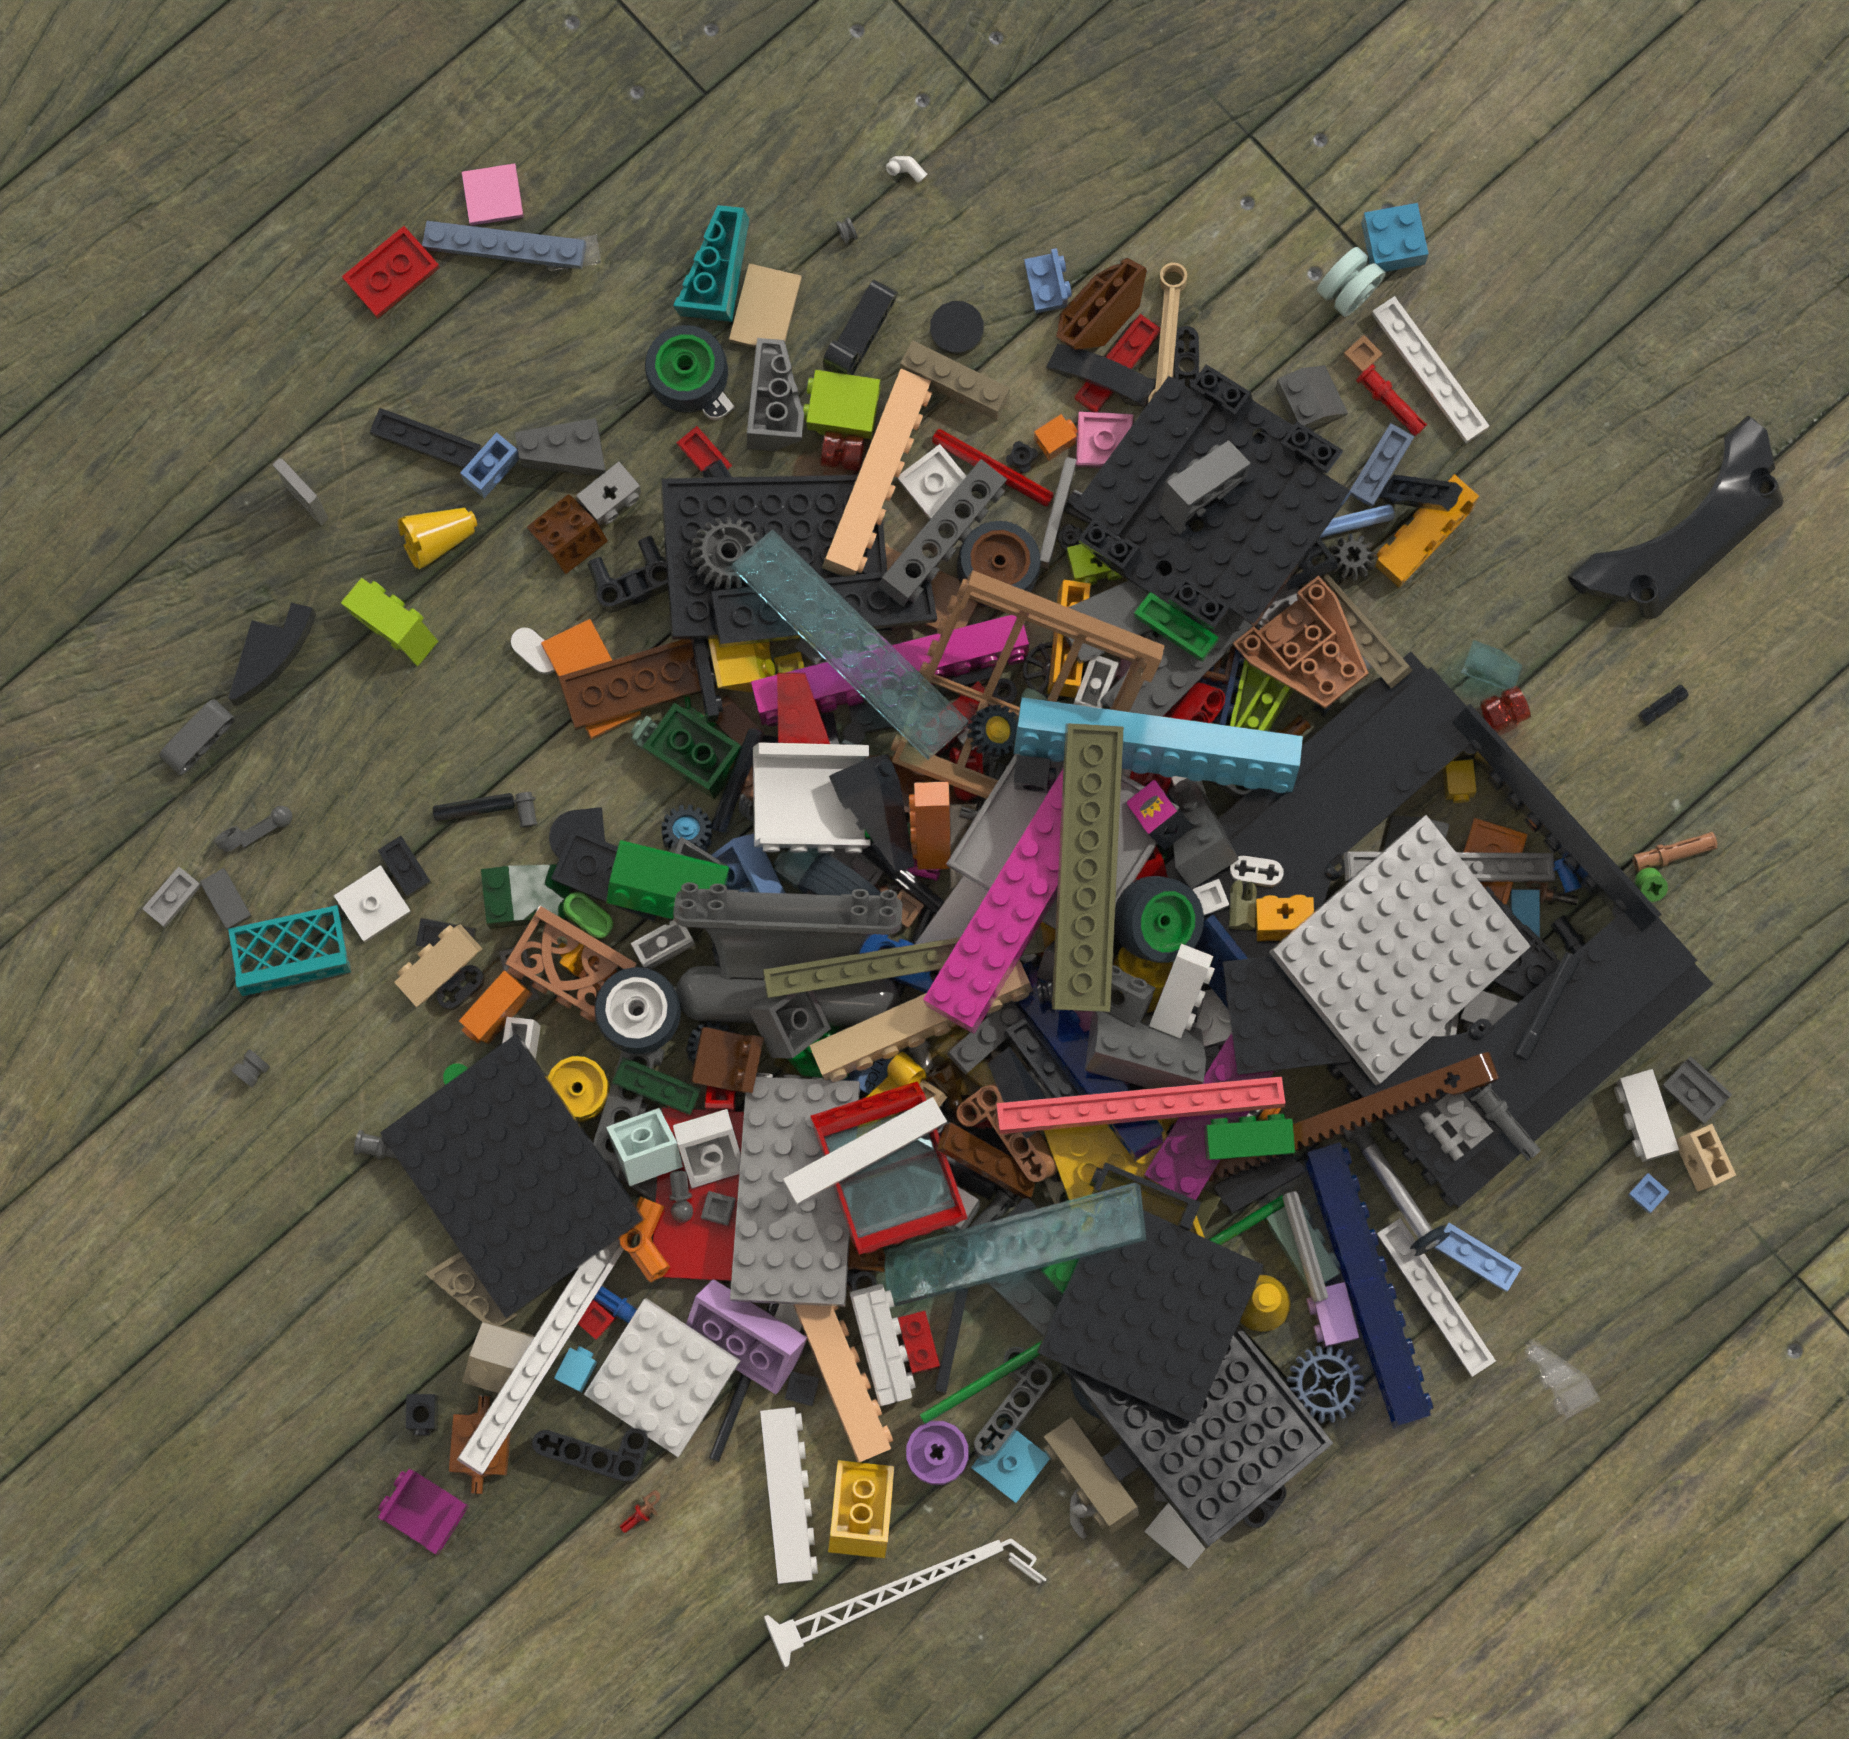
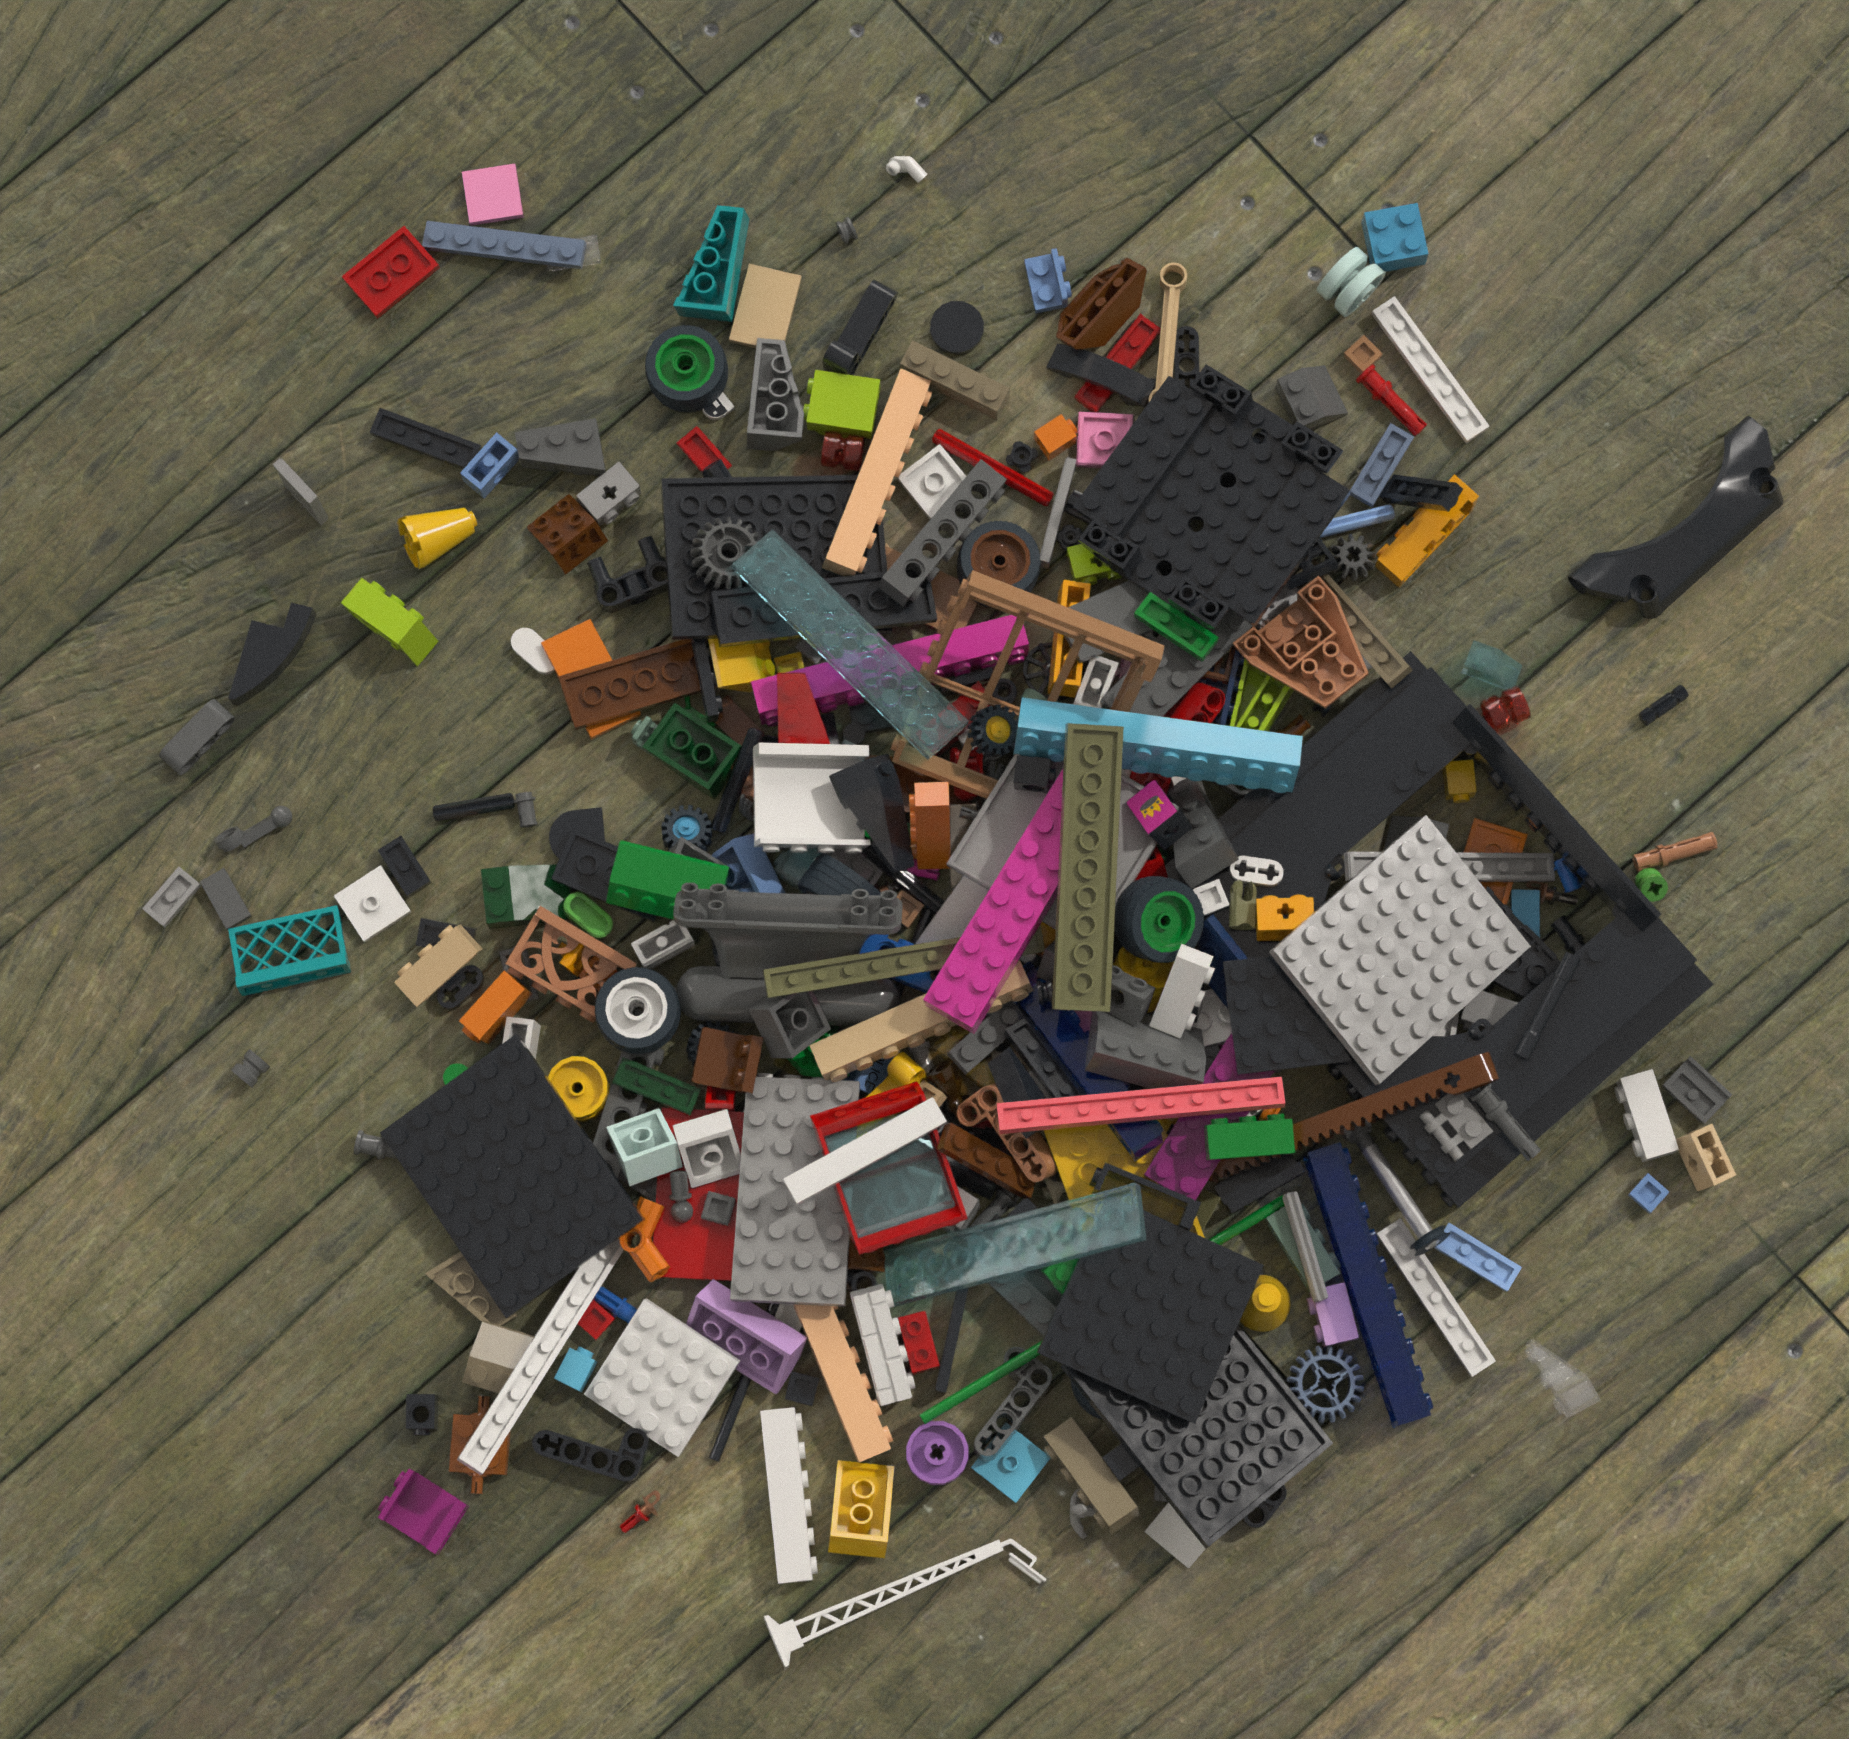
wedge [1158,440,1251,534] -> none

